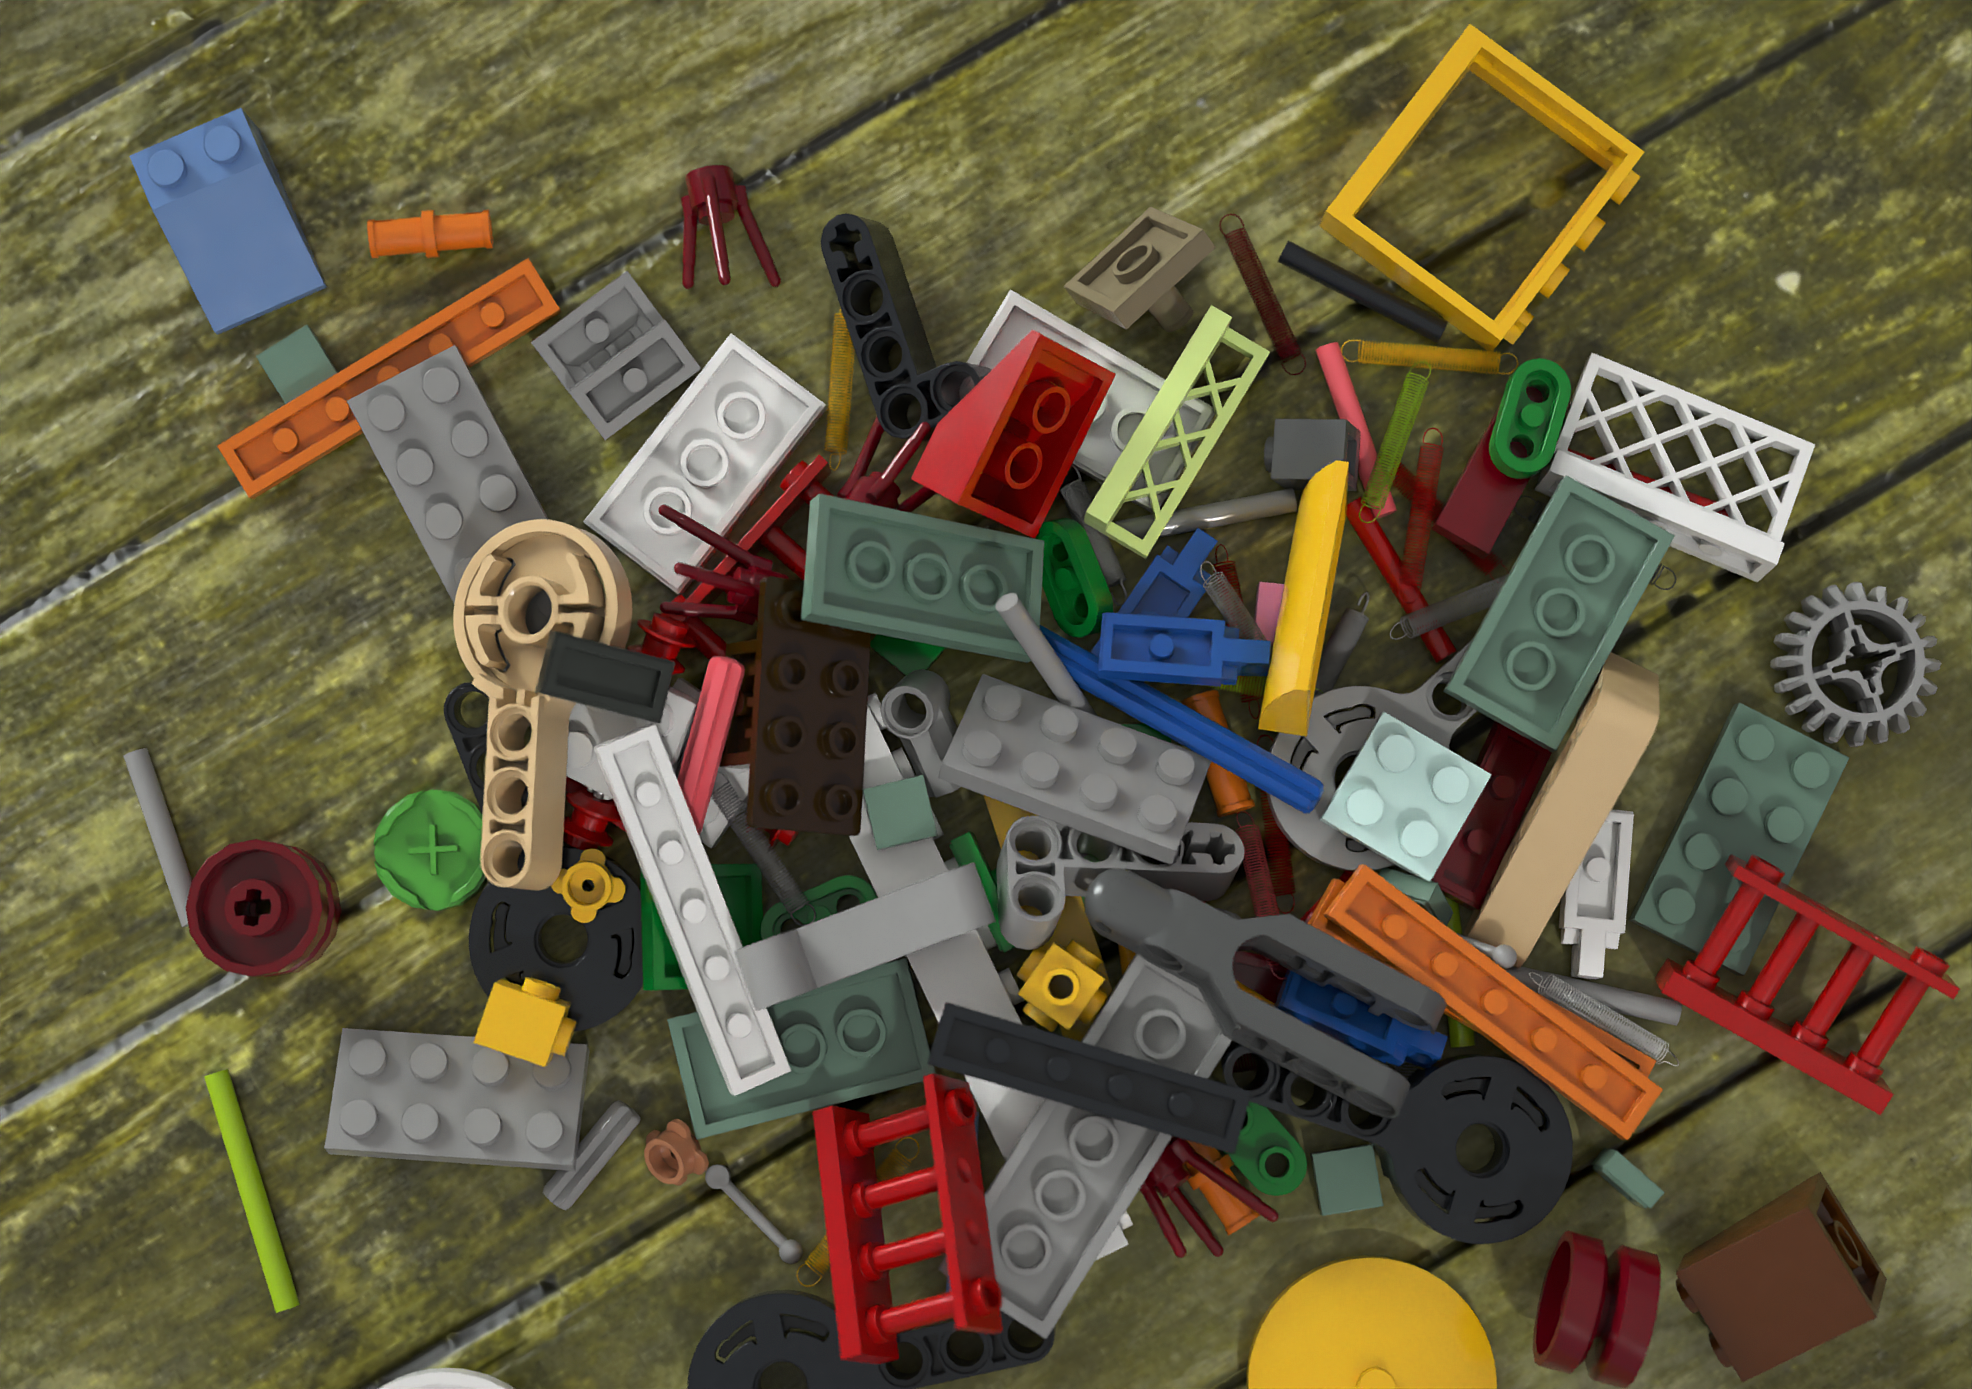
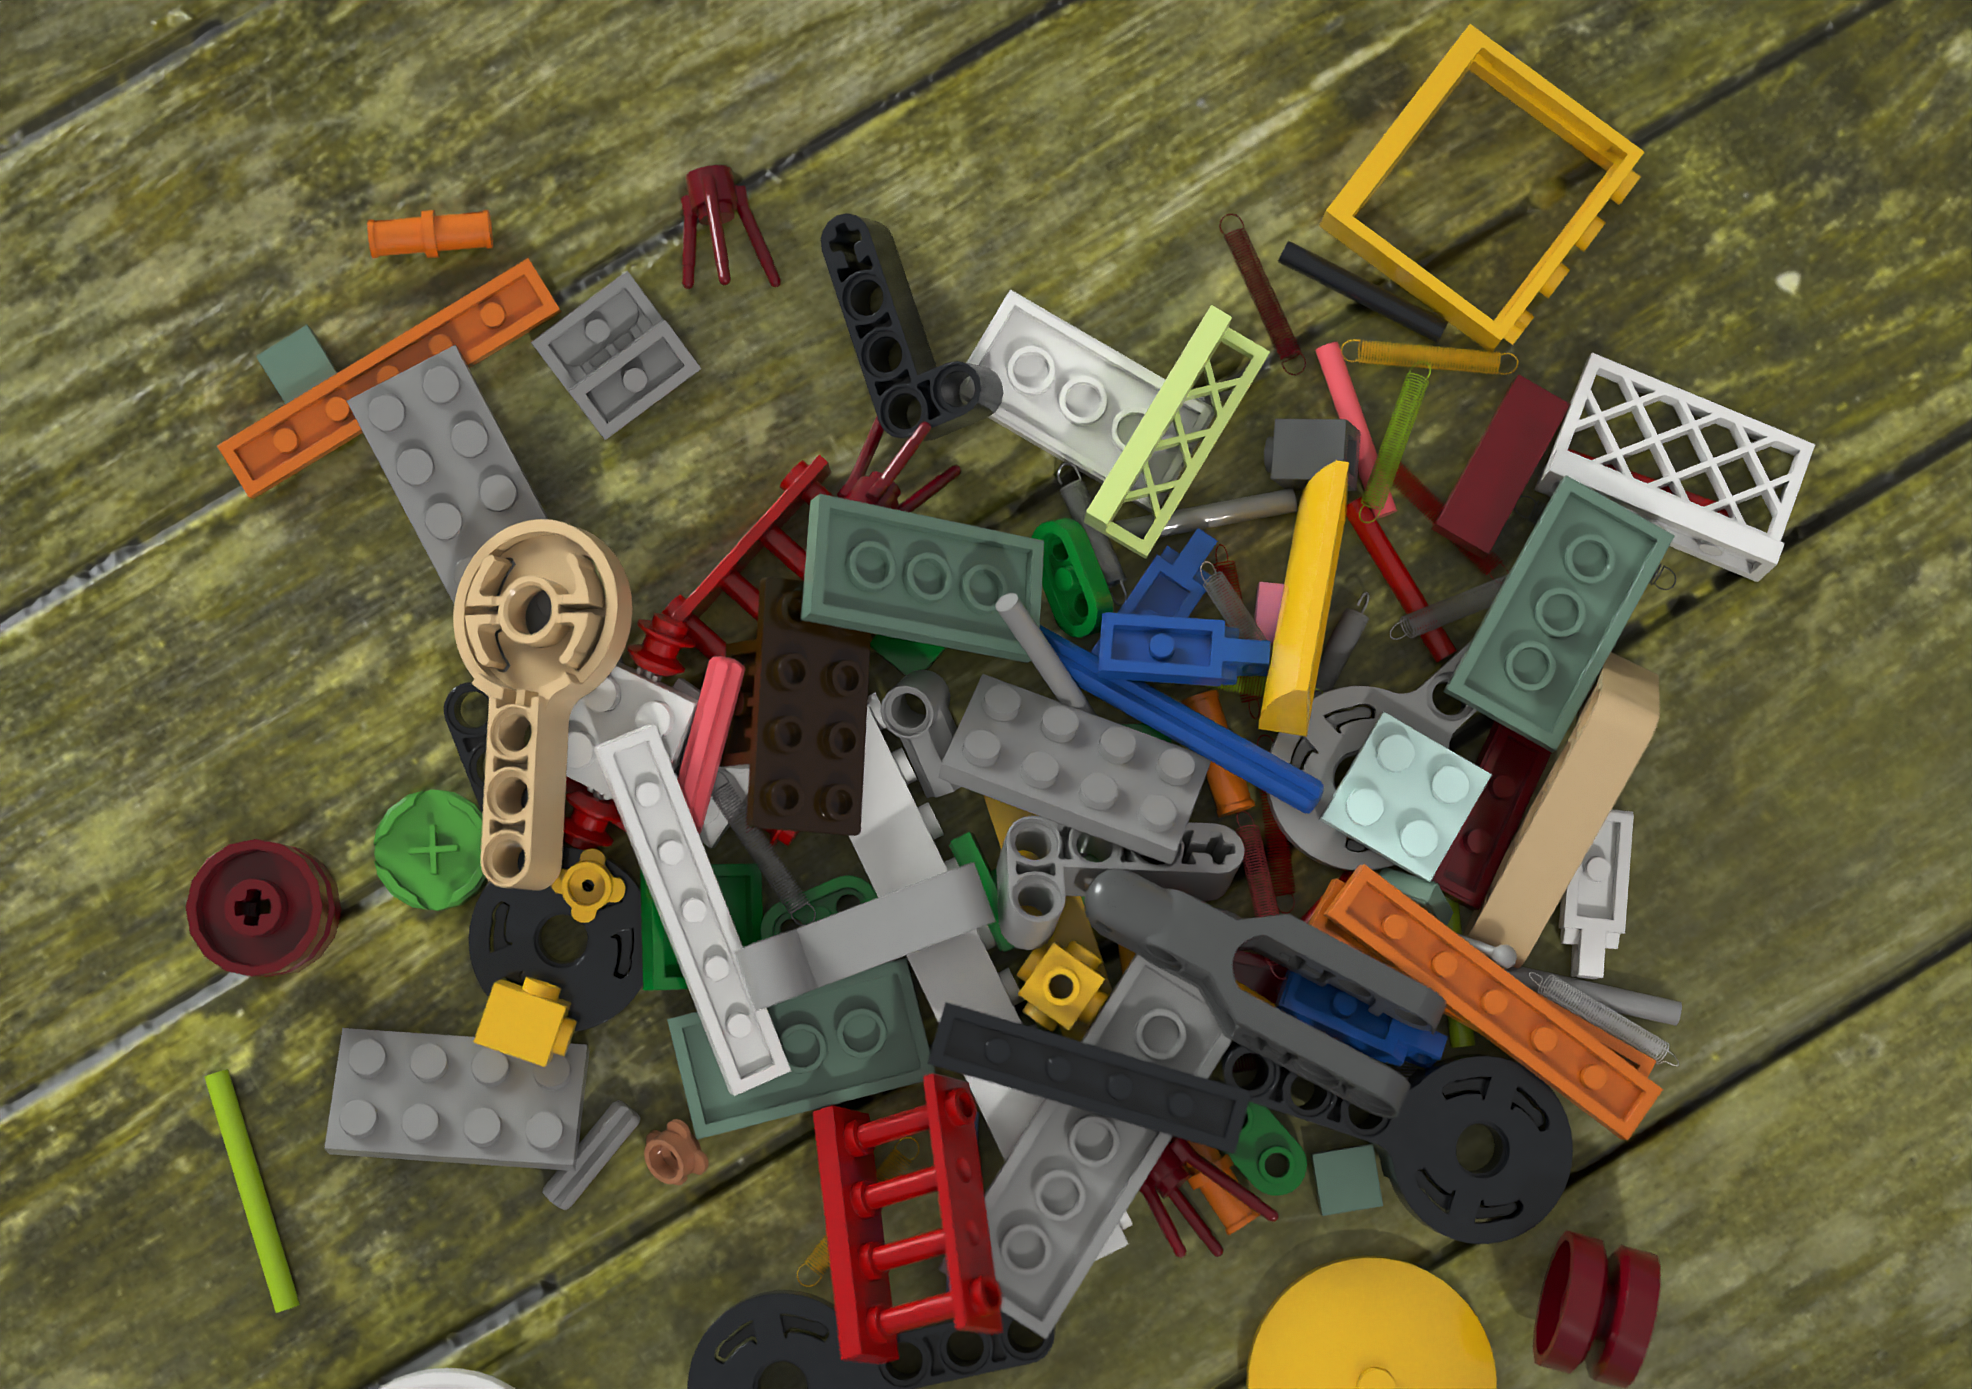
light grey bar [123,748,192,928] -> none
medium blue slope [129,108,327,335] -> none
pearl dark grey tile [535,631,675,723] -> none
white tile [583,333,827,595] -> none
dark red plant [658,504,789,625] -> none
light grey hinge [705,1164,803,1264] -> none
yellow piece [824,307,855,471] -> none
sand green tile [863,775,938,851] -> none
red slope [911,330,1116,539] -> none
dark tan tile [1064,207,1216,332] -> none
red piece [1398,428,1444,604] -> none
green plate [1489,358,1571,479] -> none
sand green tile [1591,1148,1665,1209] -> none
sand green plate [1629,703,1850,976] -> none
red fence [1655,854,1960,1115] -> none
reddish brown slope [1676,1172,1887,1383] -> none
light grey gear [1770,582,1942,747] -> none

